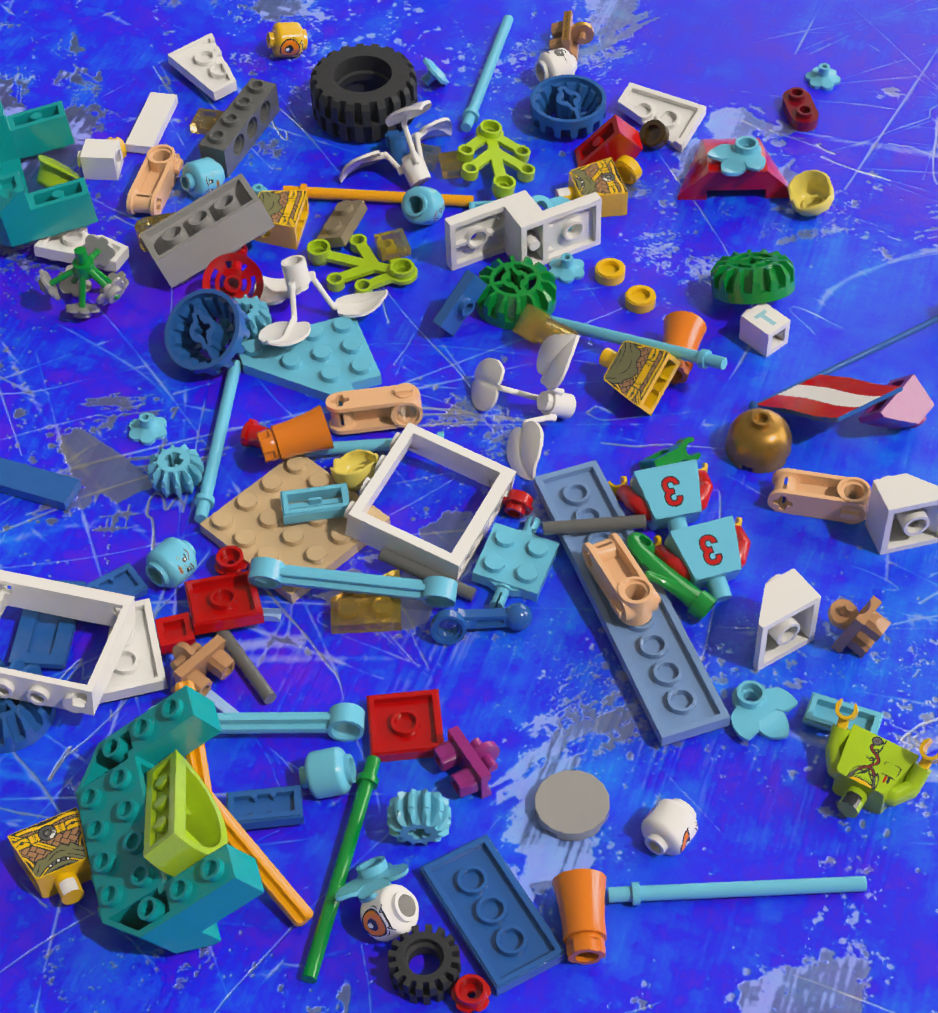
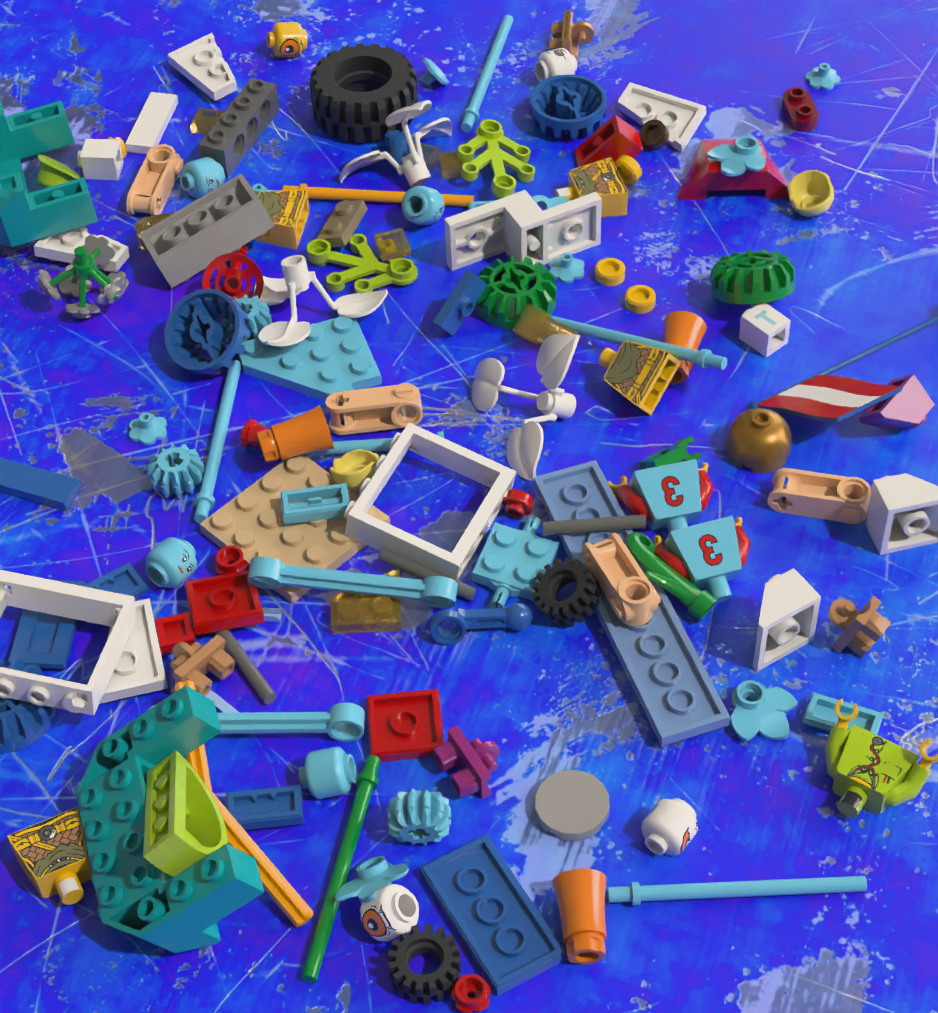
none -> black tyre [532,557,601,626]

